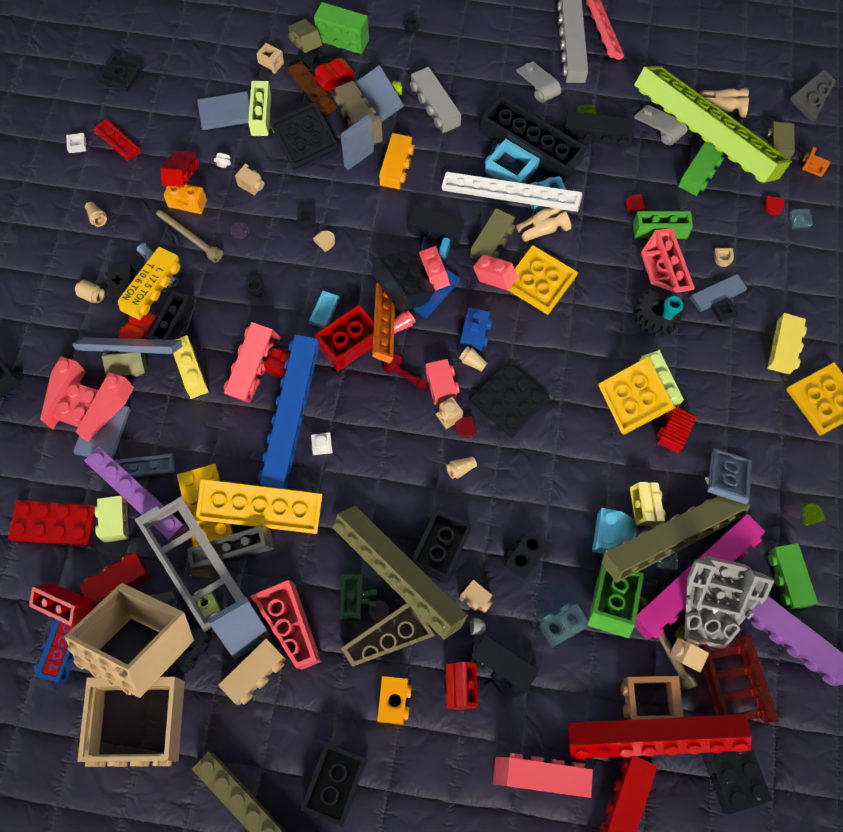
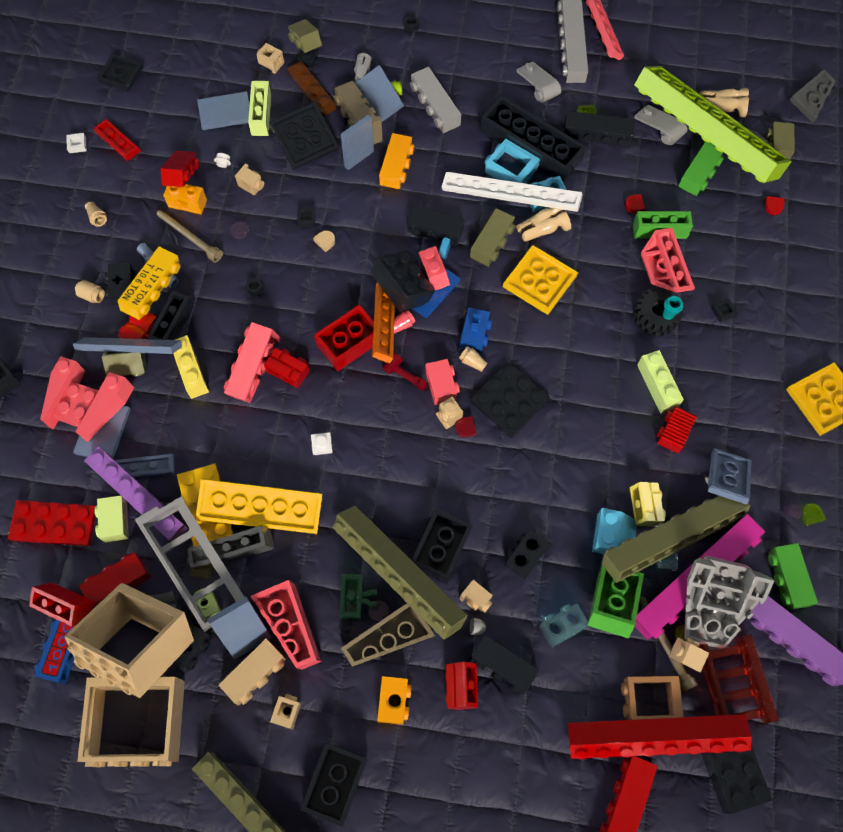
blue brick [258,335,320,489] -> none
medium azure tile [309,291,340,329] -> none
bright green brick [314,2,369,54] -> none
red brick [314,58,354,91] -> none
tan cone [446,456,477,479] -> none
coral brick [473,254,518,291] -> none
coral wedge [493,753,593,798] -> none
yellow plate [598,357,676,435] -> none
sand blue tile [690,274,747,313] -> none
tan tile [713,248,734,267] -> none
light yellow brick [767,313,807,375] -> none
clear light blue plate [790,209,813,229] -> none
orange bracket [802,147,831,177] -> none
none -> tan brick [270,694,301,730]
none -> light grey hinge [354,53,372,82]

